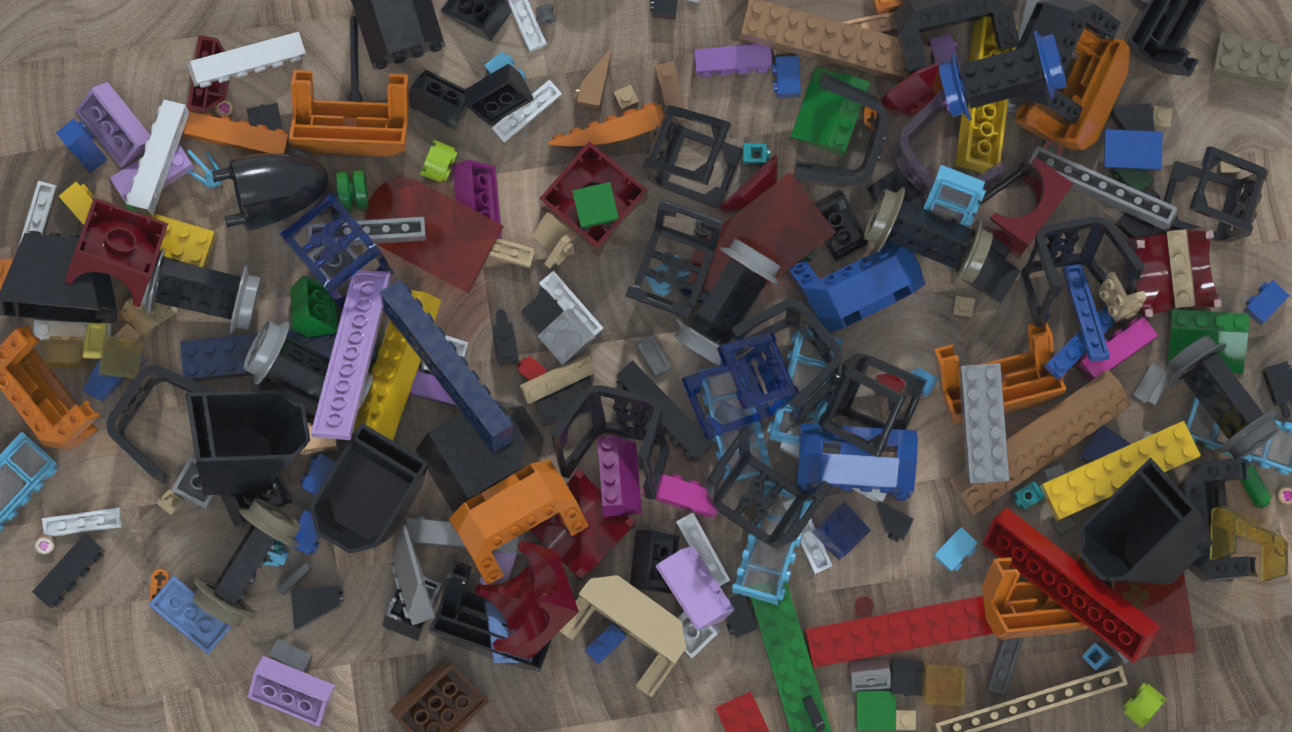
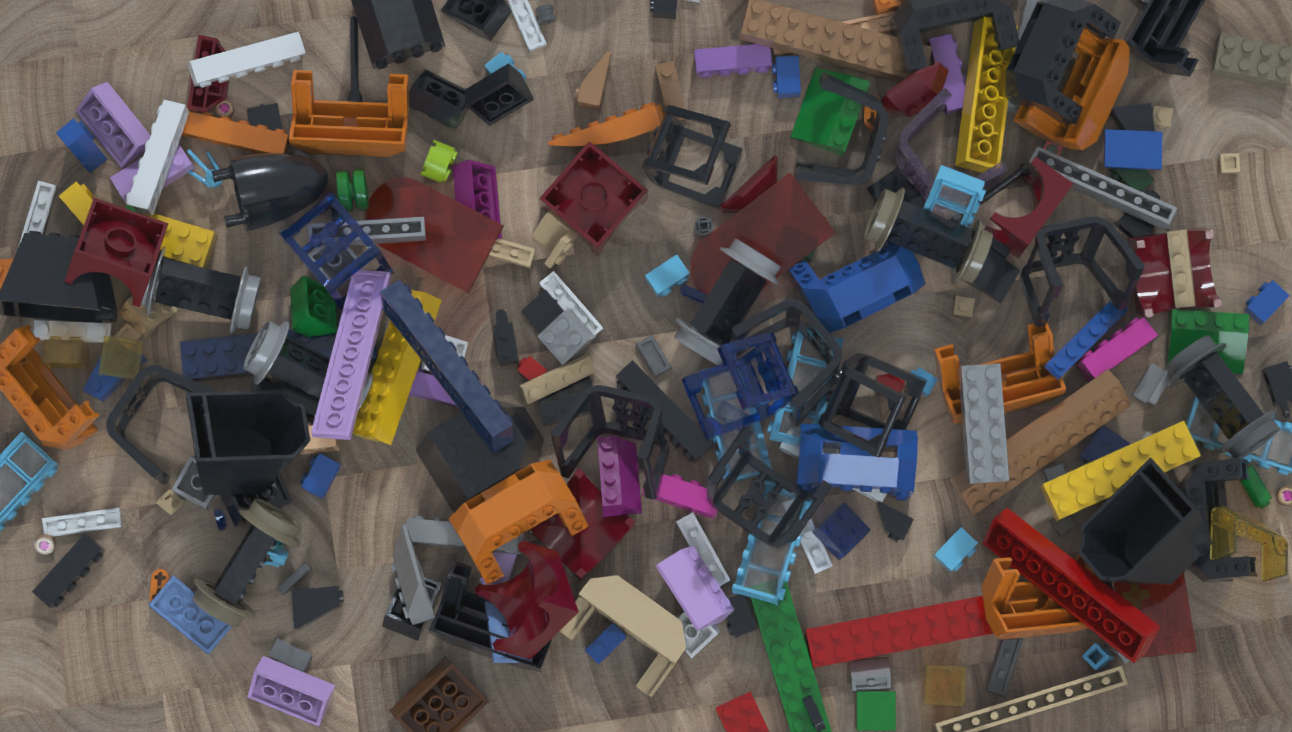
light yellow tile [83,323,107,359] -> none
blue brick [288,510,320,556] -> none
black windscreen [309,422,429,554] -> none
white plate [492,80,562,143] -> none
green tile [573,182,619,229] -> none
tan plate [614,85,639,111] -> none
black windscreen [625,199,724,319] -> none
black slope [630,530,680,594] -> none
teal brick [742,143,770,166] -> none
black slope [806,190,869,261] -> none
clear red plate [854,596,874,616] -> none
black piece [891,659,924,697] -> none
tan plate [896,710,916,730] -> none
black brick [939,30,1067,121] -> none
teal brick [1013,481,1045,511] -> none
blue plate [1062,264,1110,362] -> none
tan bracket [1099,271,1147,322] -> none
lime brick [1123,683,1167,729] -> none
black windscreen [1163,146,1269,242] -> none
none -> clear blue tile [214,509,227,531]

